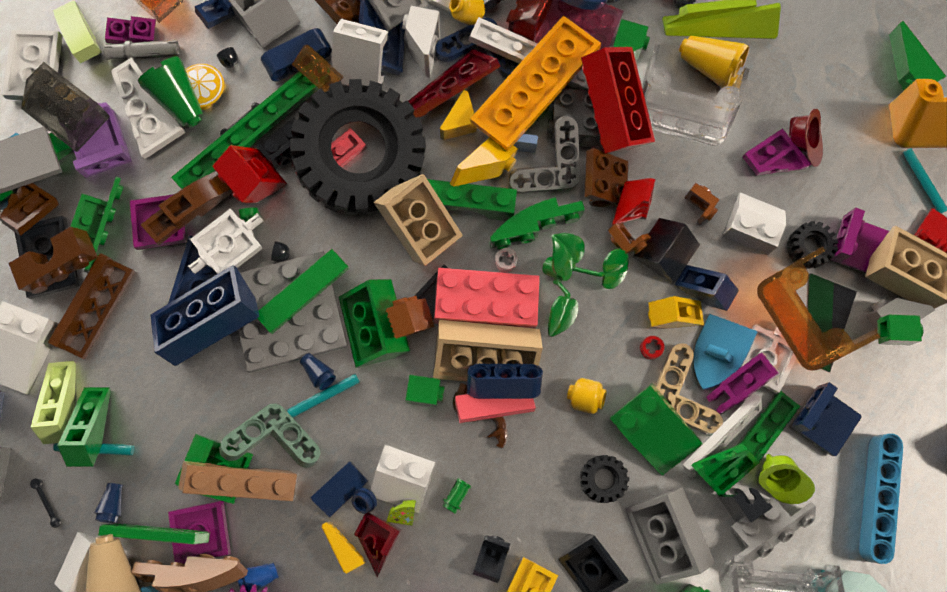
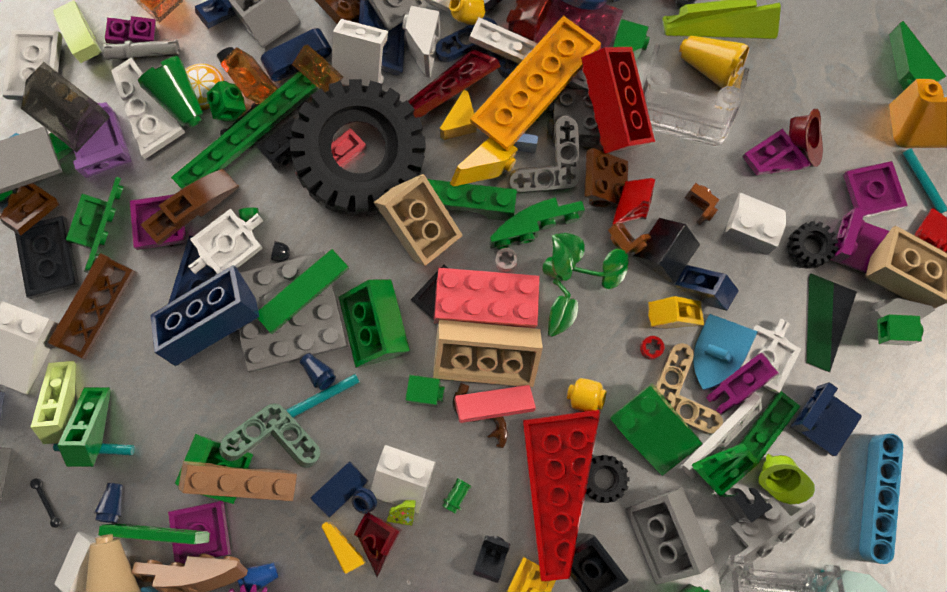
reddish brown arch [8,227,98,294] -> none
red slope [212,145,287,203] -> none
dark orange brick [386,296,435,338] -> none
dark blue beam [467,364,543,399] -> none
clear orange windscreen [757,246,881,371] -> none
none -> green brick [206,81,246,122]
none -> clear orange brick [221,47,278,104]
none -> red wing [523,410,601,582]
none -> magenta plate [843,161,908,218]

